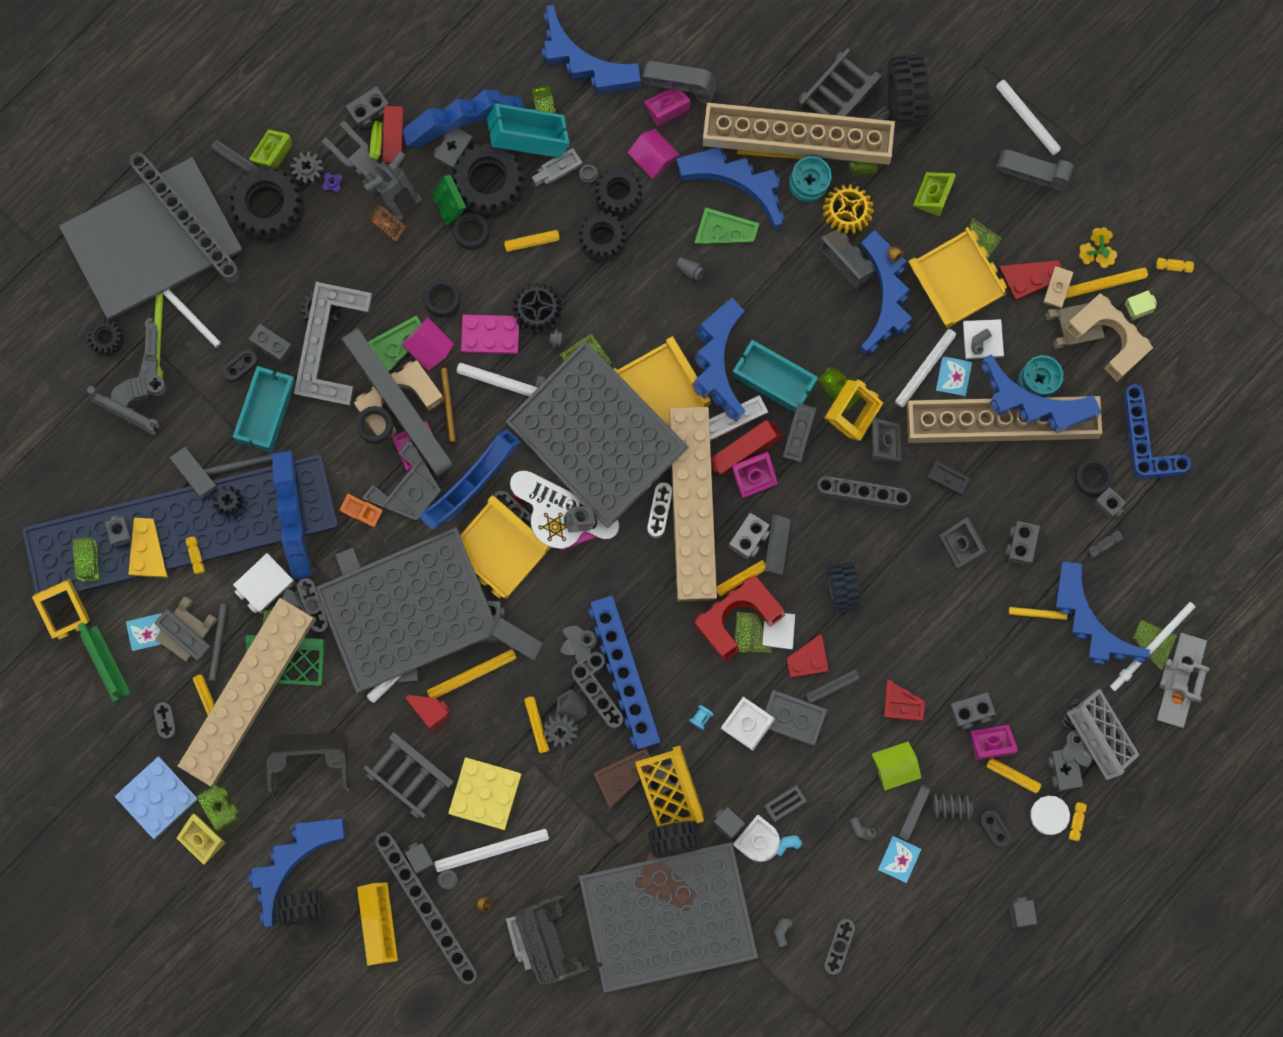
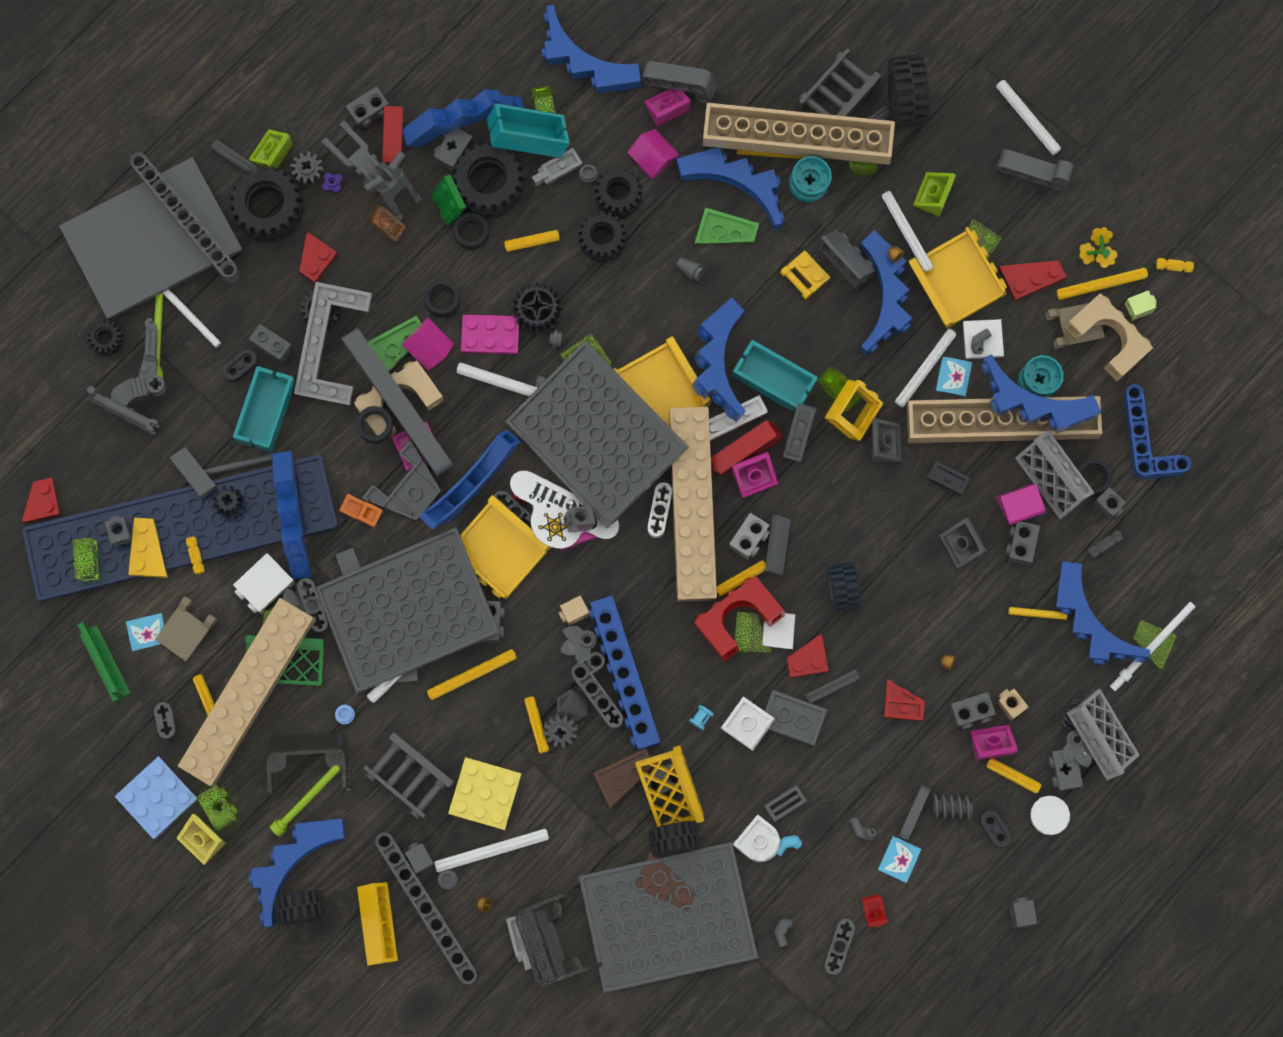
yellow window [32,579,90,639] -> none
dark grey tile [154,609,211,661] -> none
dark grey bar [209,604,228,681] -> none
lime axle [369,120,383,160] -> none
red slope [405,695,451,733] -> none
pearl gold bar [440,368,456,443] -> none
dark grey tile [489,617,543,661] -> none
dark grey brick [713,807,745,841] -> none
dark grey beam [816,476,911,509] -> none
yellow gear [823,184,874,235] -> none
lime slope [872,742,921,791] -> none
tan plate [1043,266,1073,308] -> none
yellow axle [1069,802,1087,841] -> none
light grey piece [1157,633,1210,728] -> none
none -> red wing [22,478,61,524]
none -> lime piece [270,765,340,837]
none -> red wing [299,233,338,284]
none -> light blue plate [335,705,355,724]
none -> tan brick [558,595,590,626]
none -> yellow plate [780,250,830,300]
none -> red bracket [861,894,888,927]
none -> white axle [882,191,933,272]
none -> pearl gold hinge [940,654,956,671]
none -> dark pink slope [995,484,1046,525]
none -> tan brick [996,689,1028,721]
none -> light grey fence [1015,431,1094,519]

